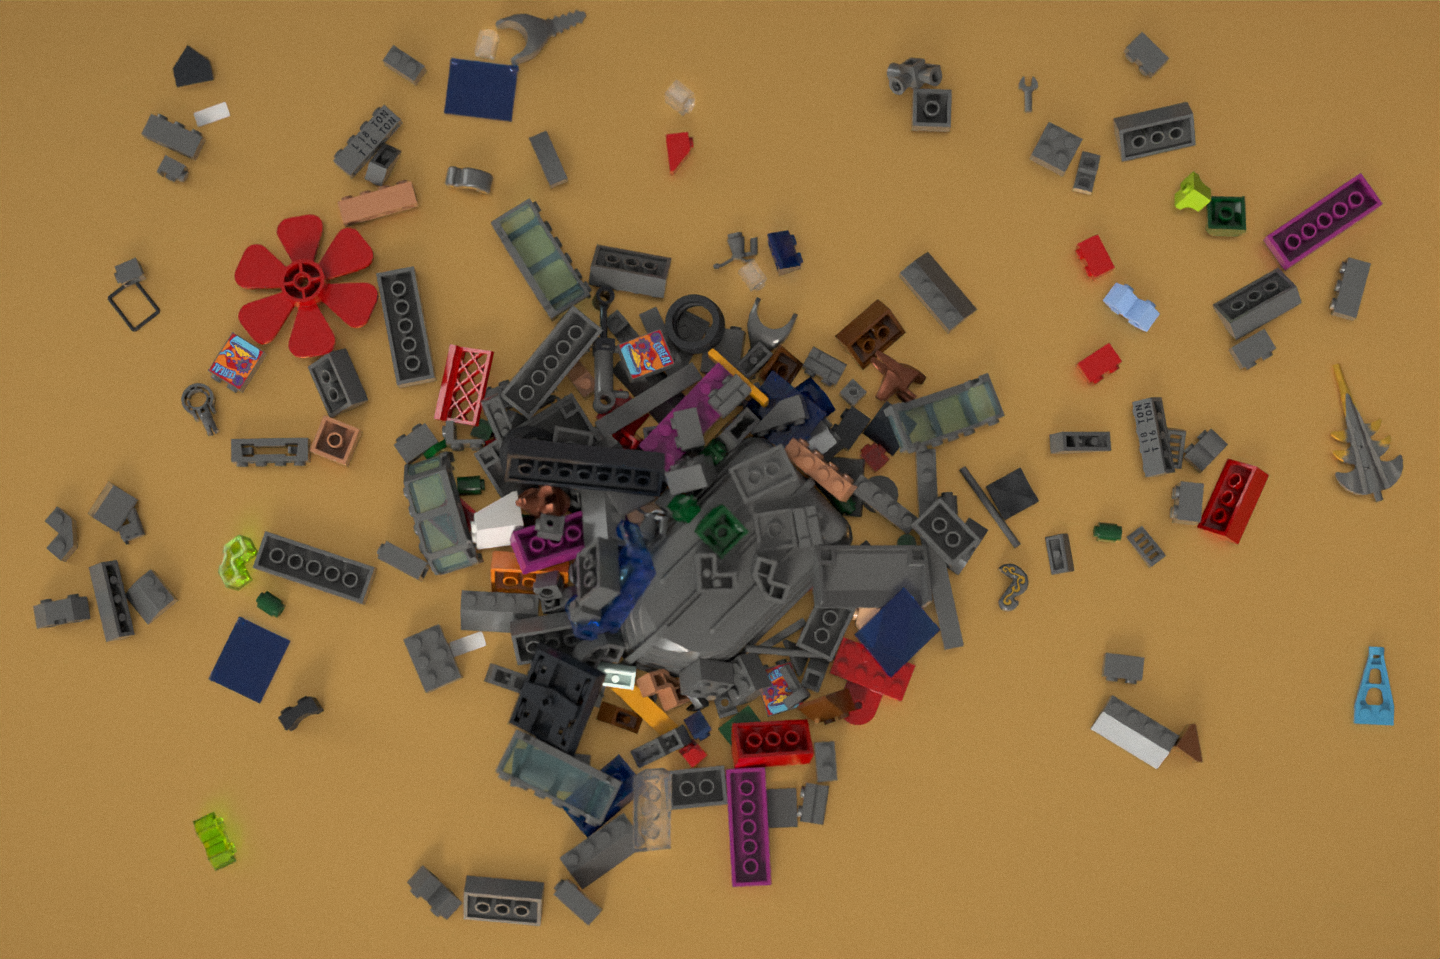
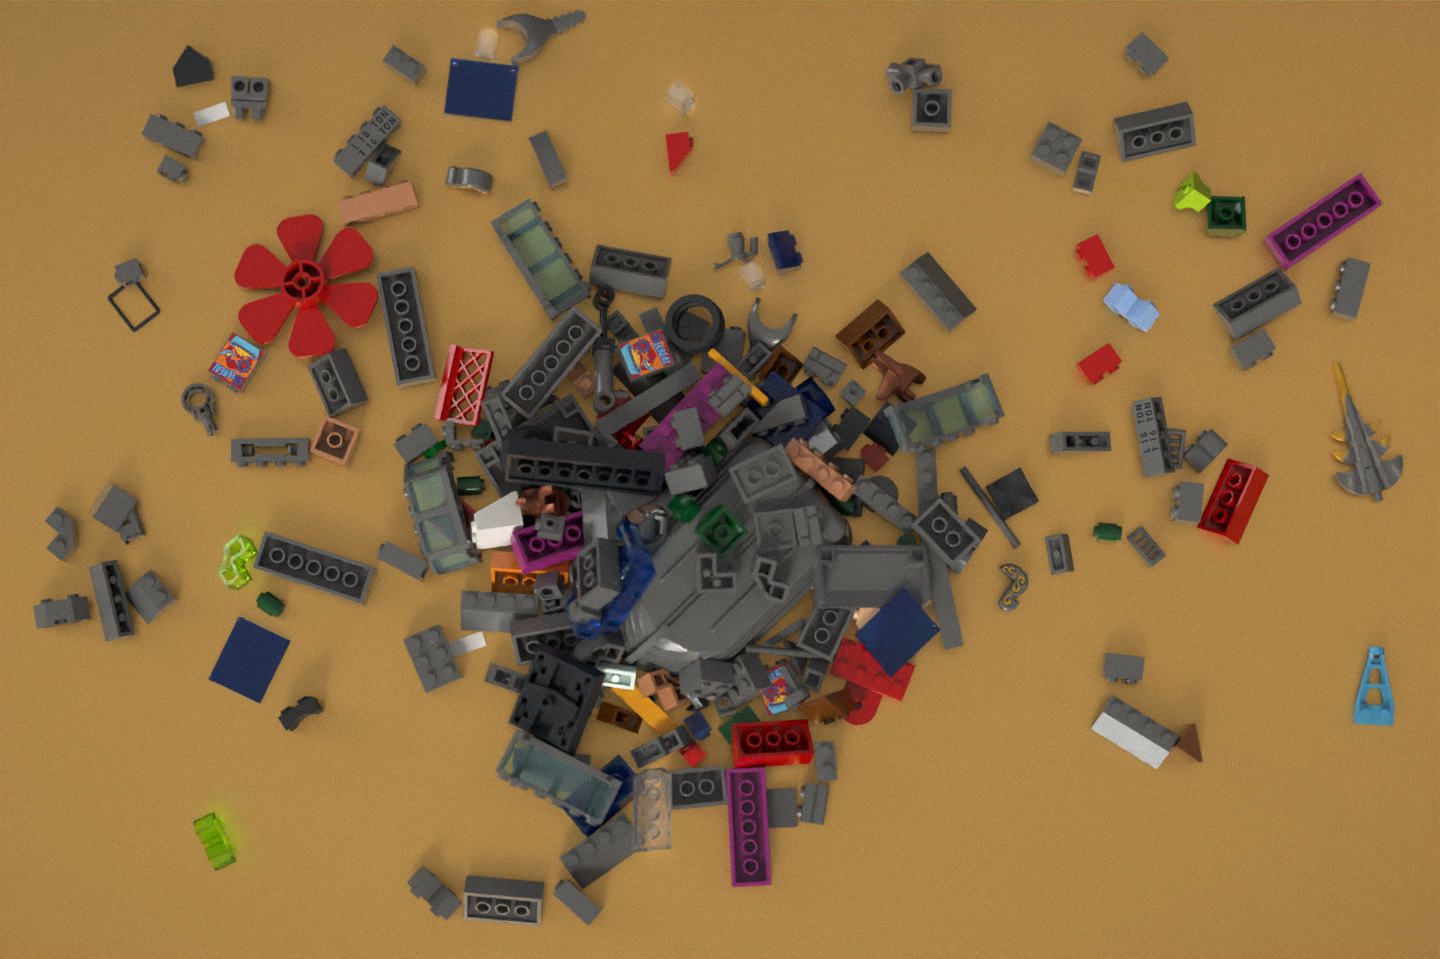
dark grey bar [1018,77,1038,112] -> none
none -> dark grey hips [231,76,271,120]

